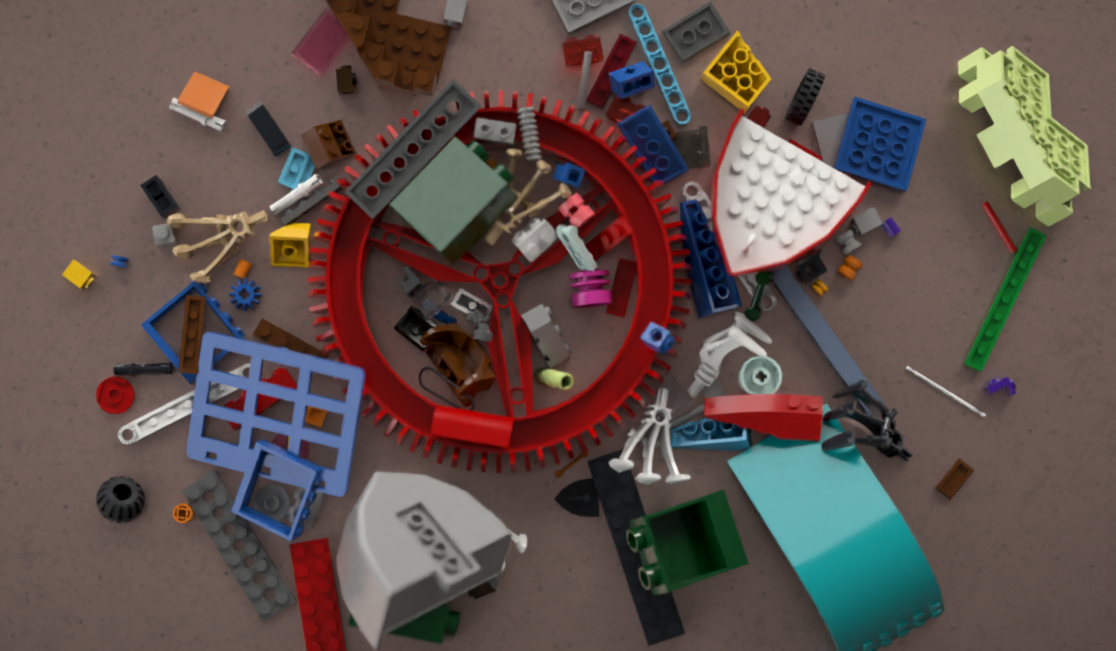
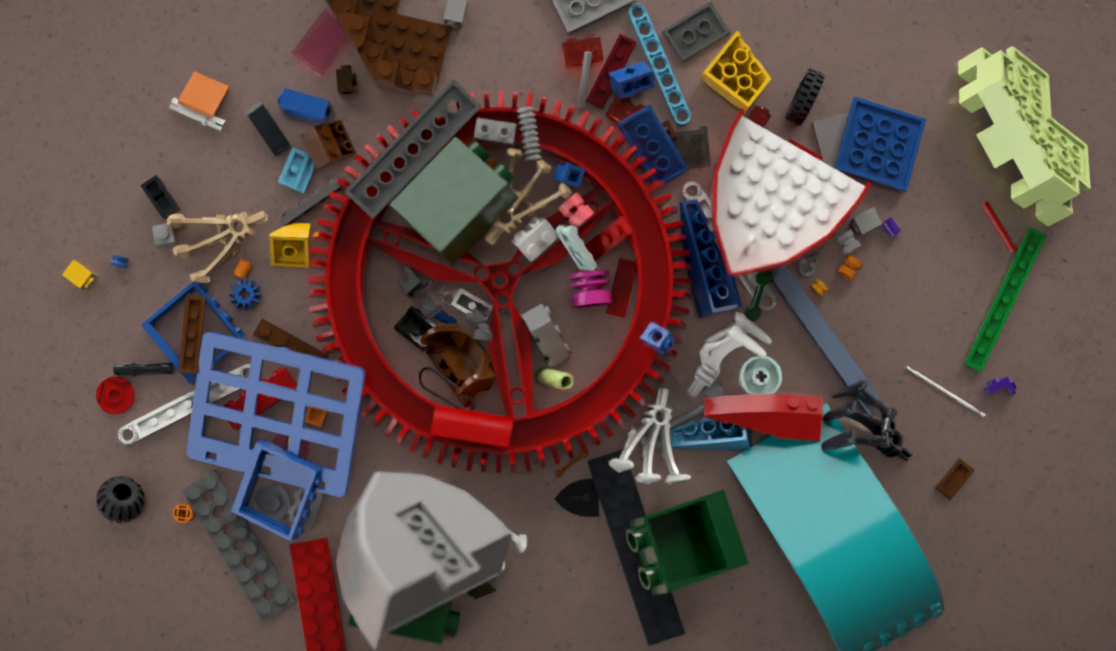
white pin [270,174,323,216] -> none
black brick [796,254,828,284] -> none
none -> blue window [277,88,332,124]

